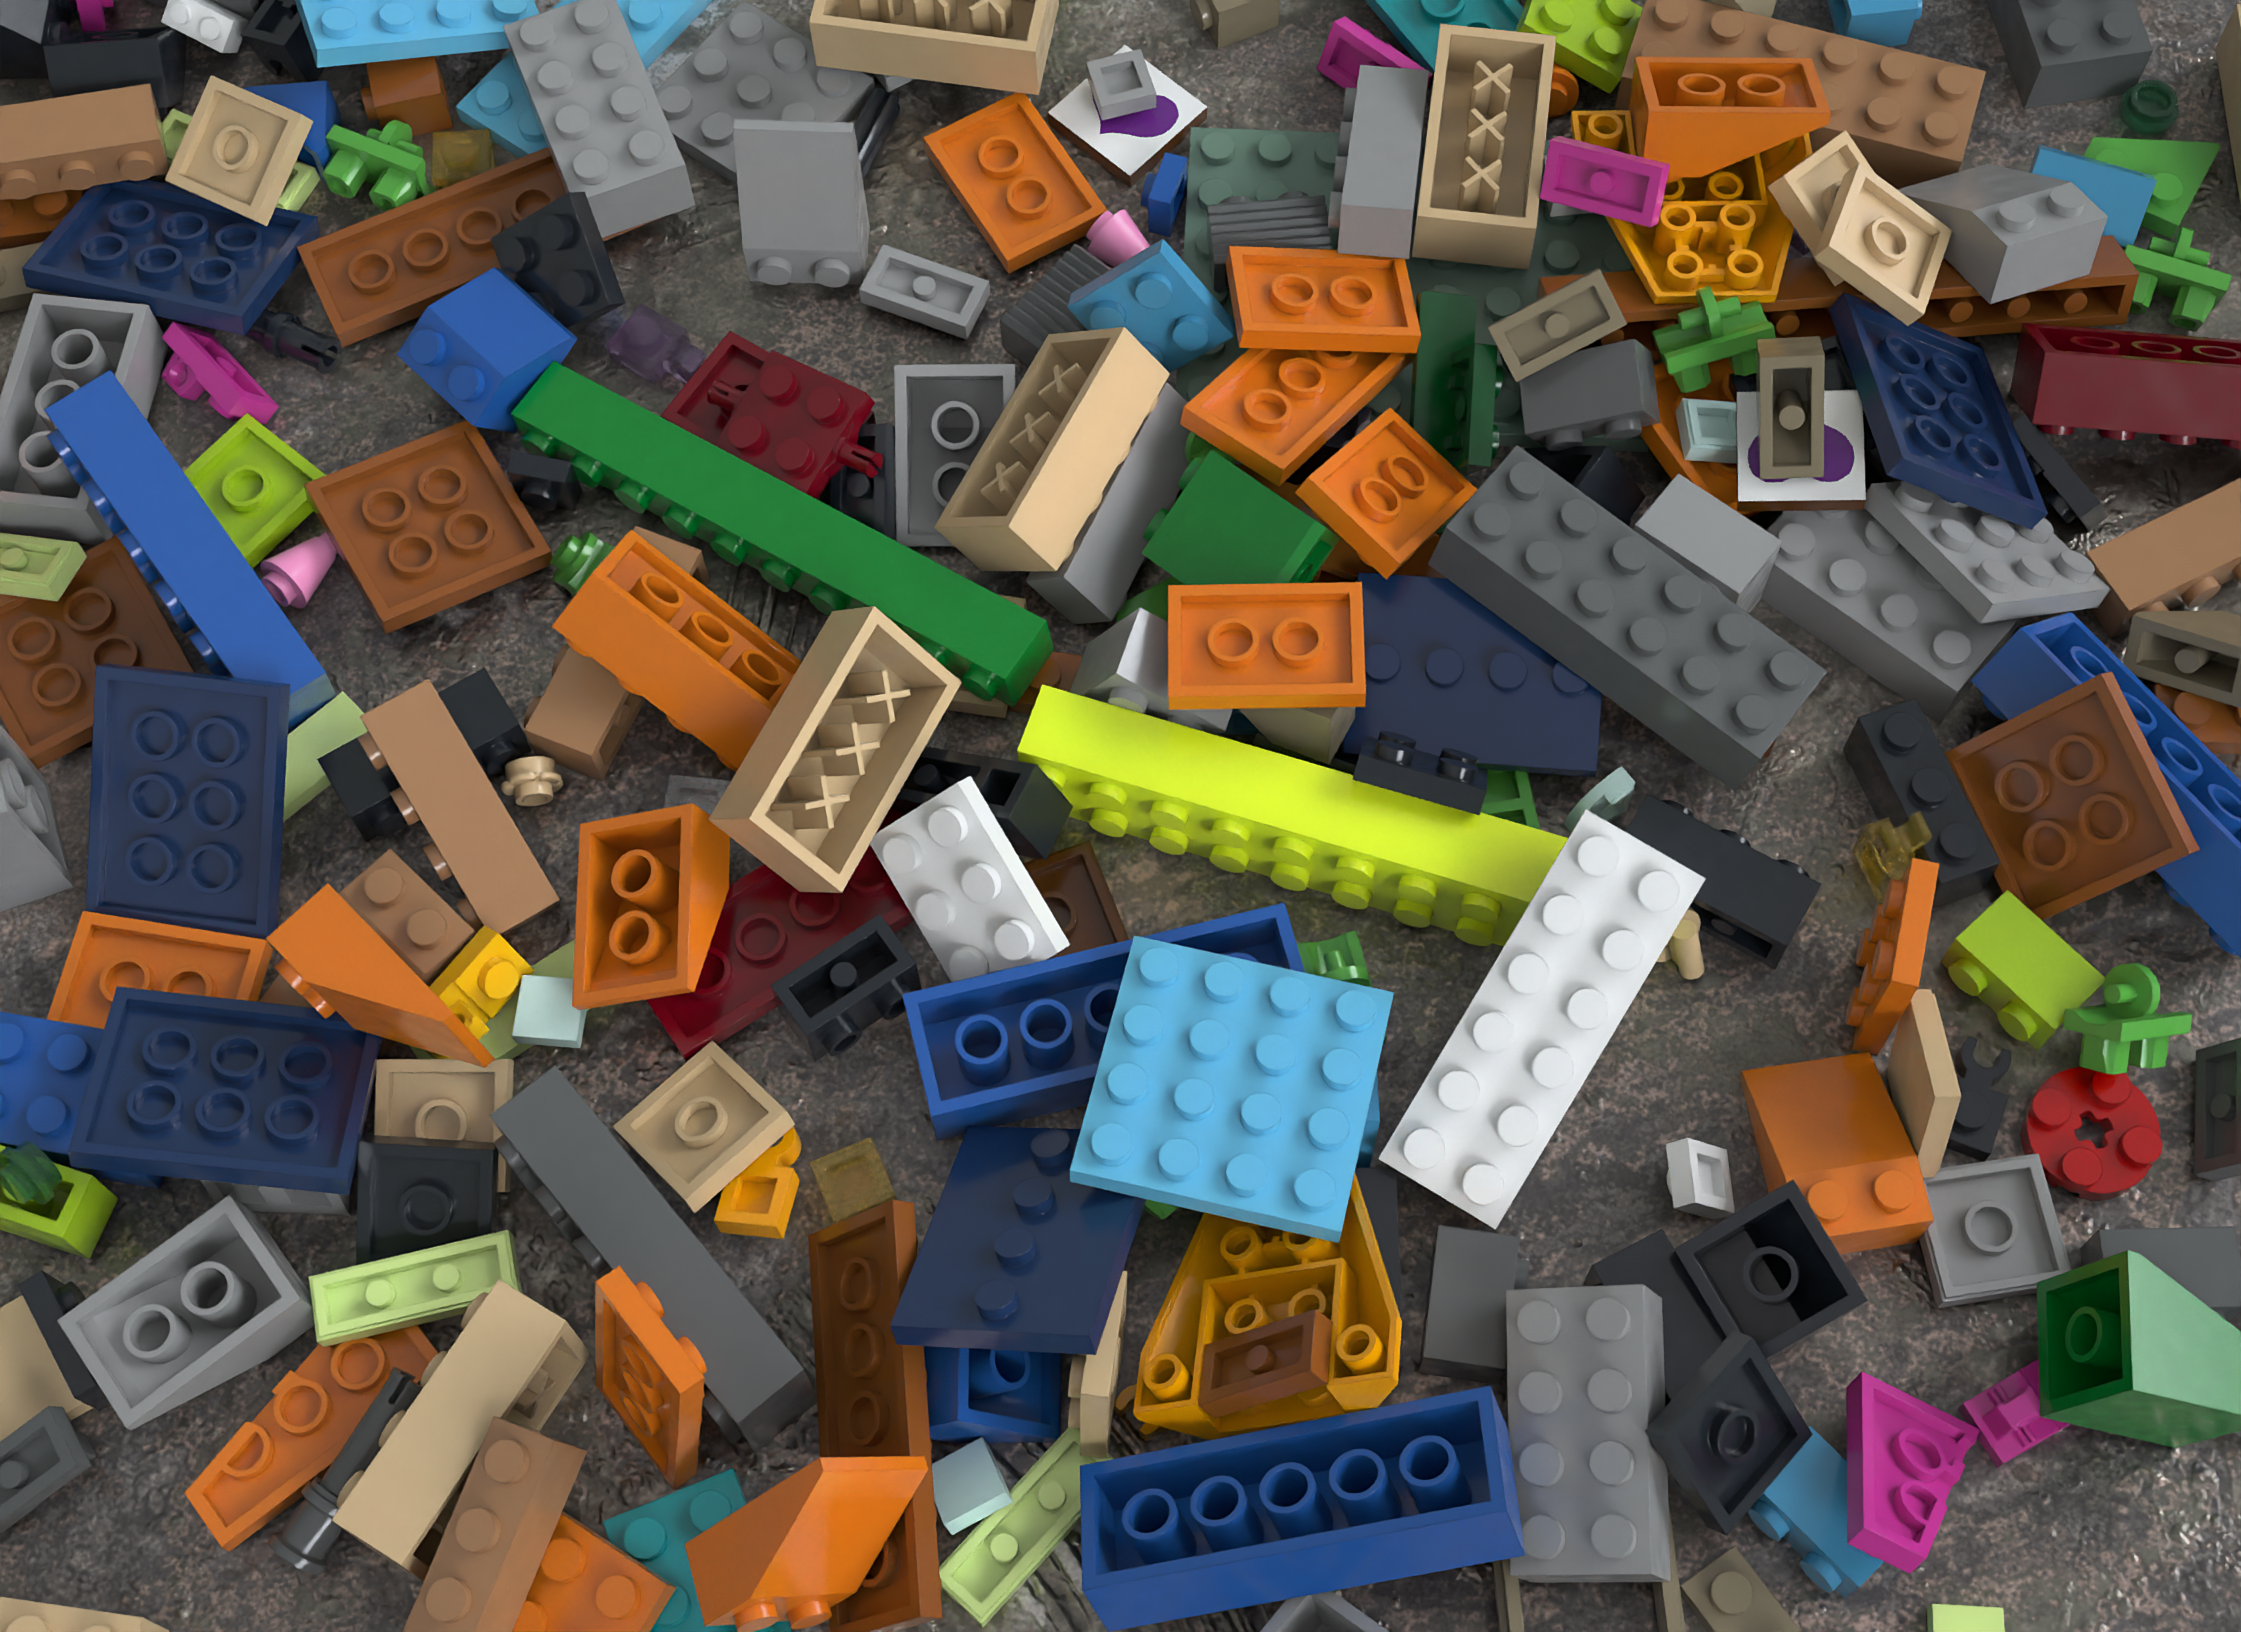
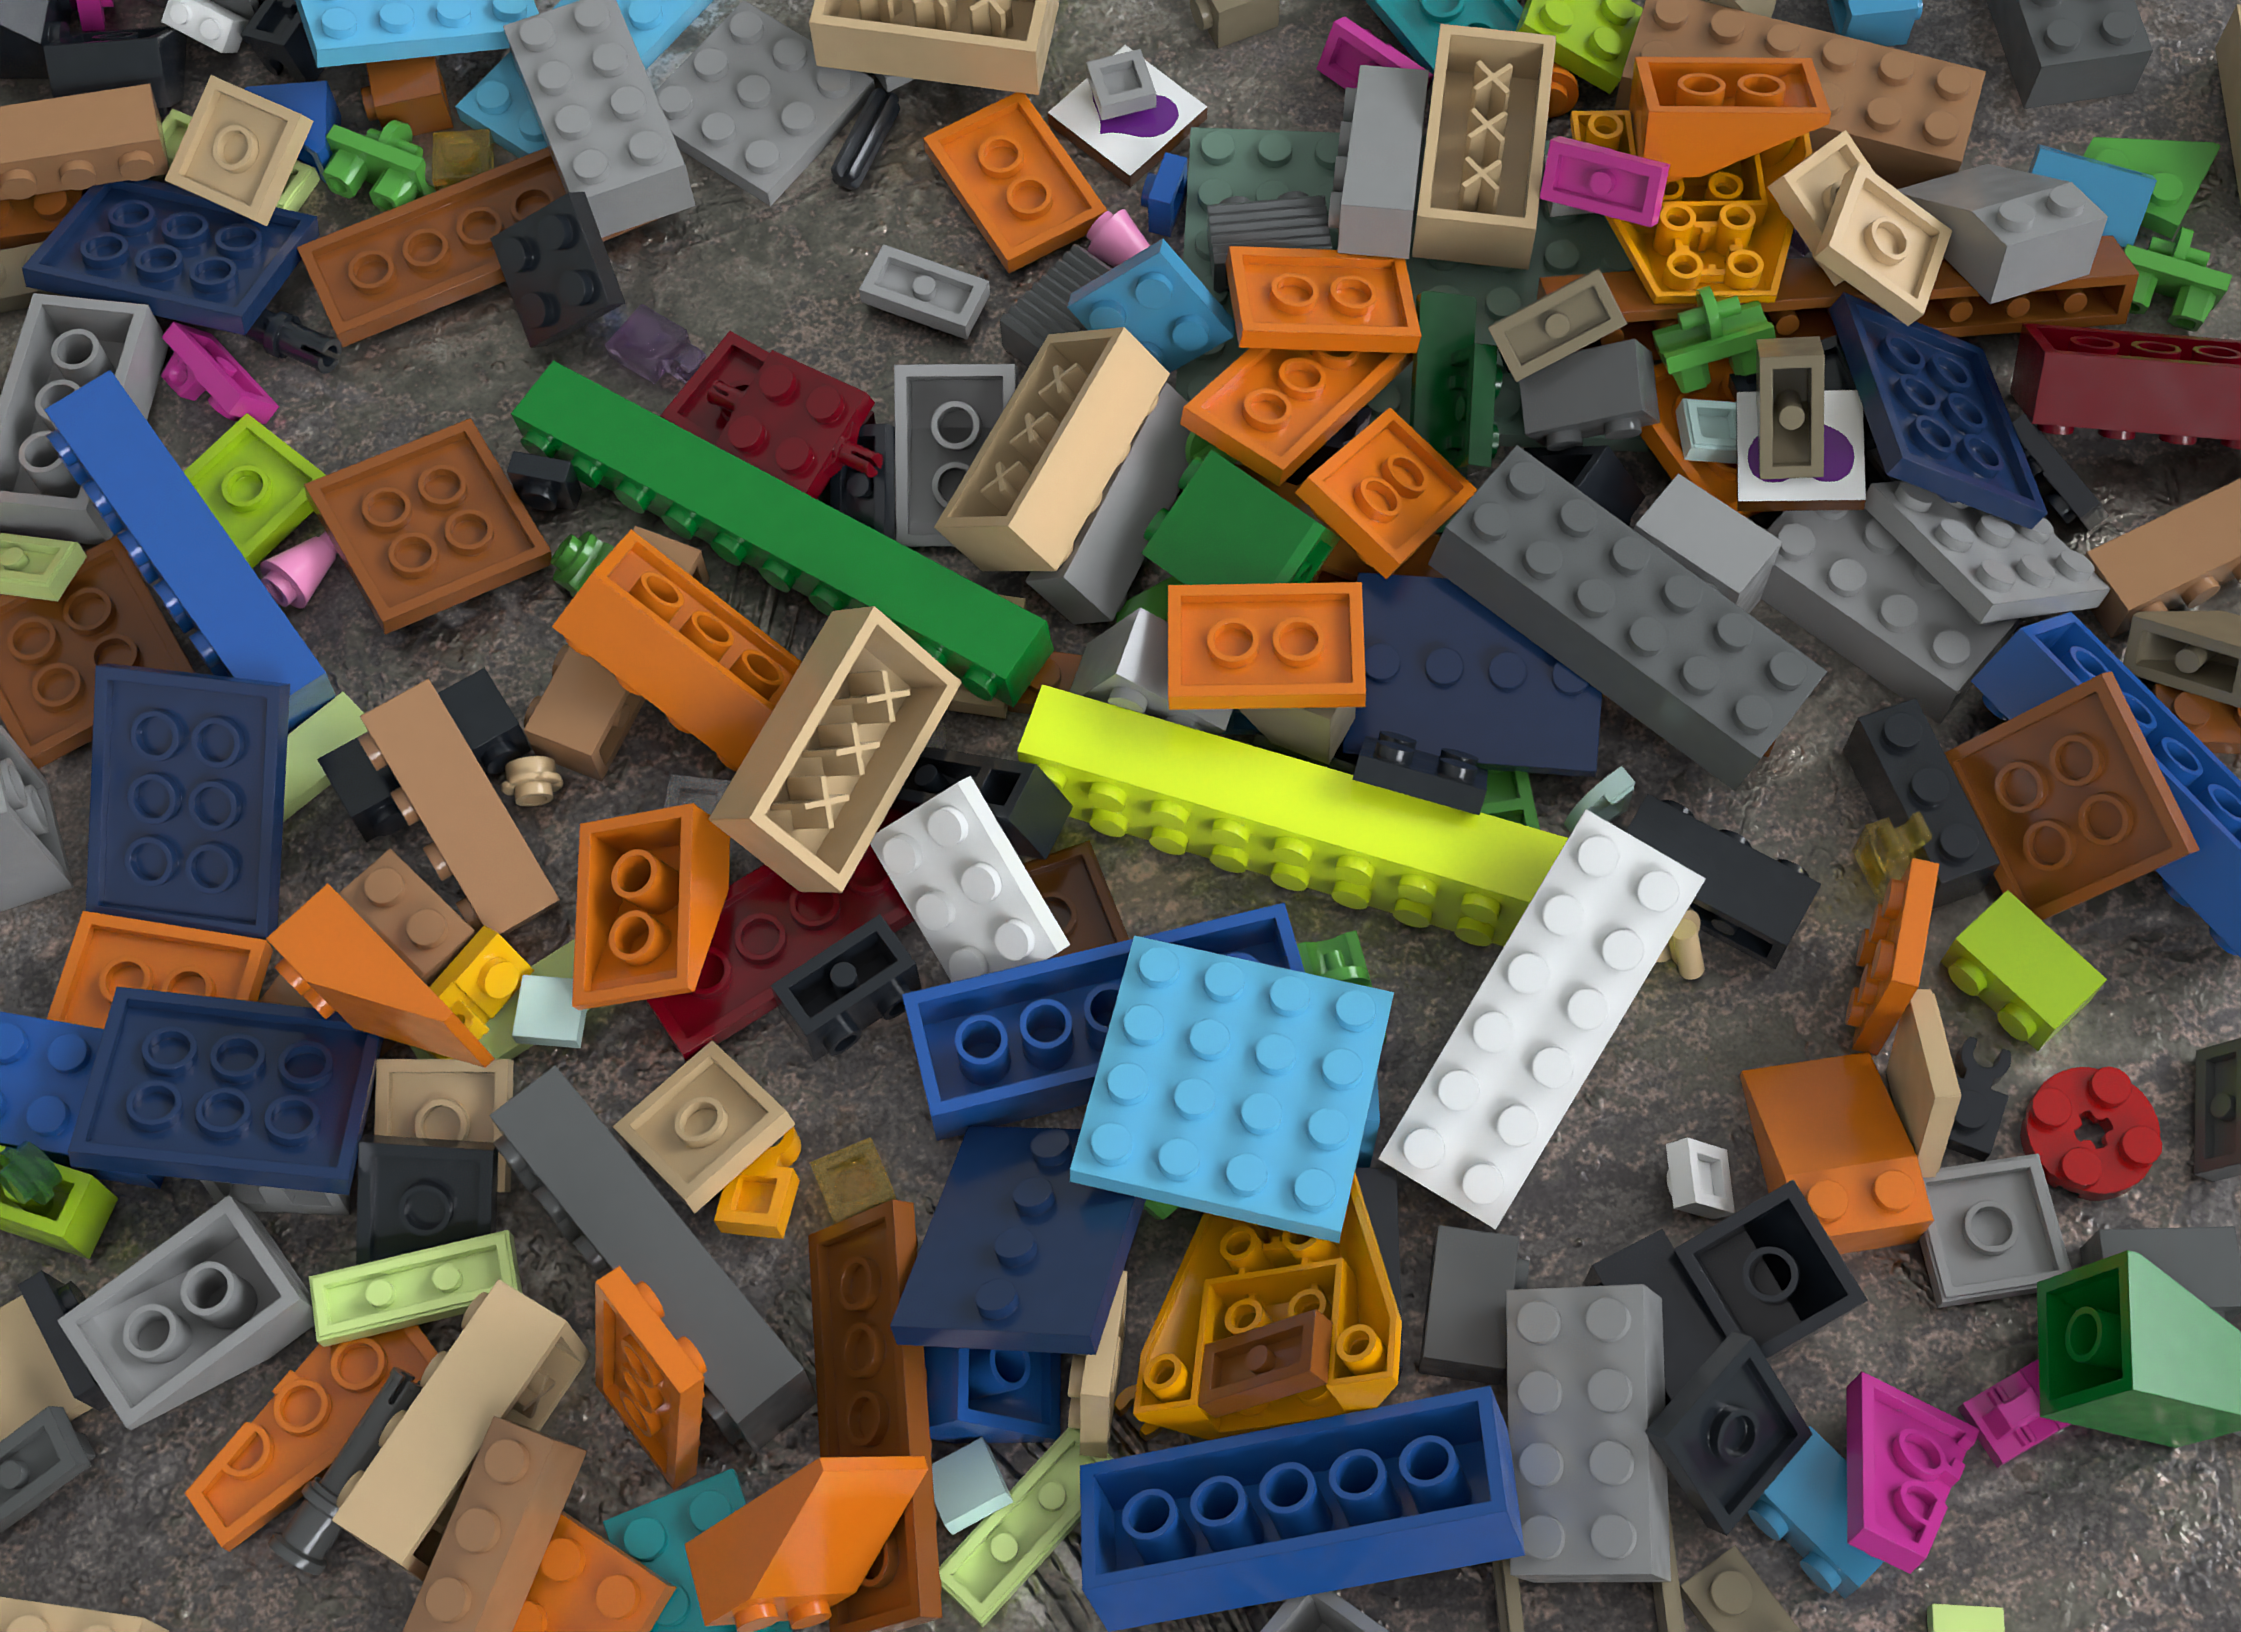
blue slope [396,267,578,434] -> none
light grey slope [733,119,870,287] -> none
bright green hips [2063,963,2192,1074] -> none
clear green plate [2119,79,2179,135] -> none

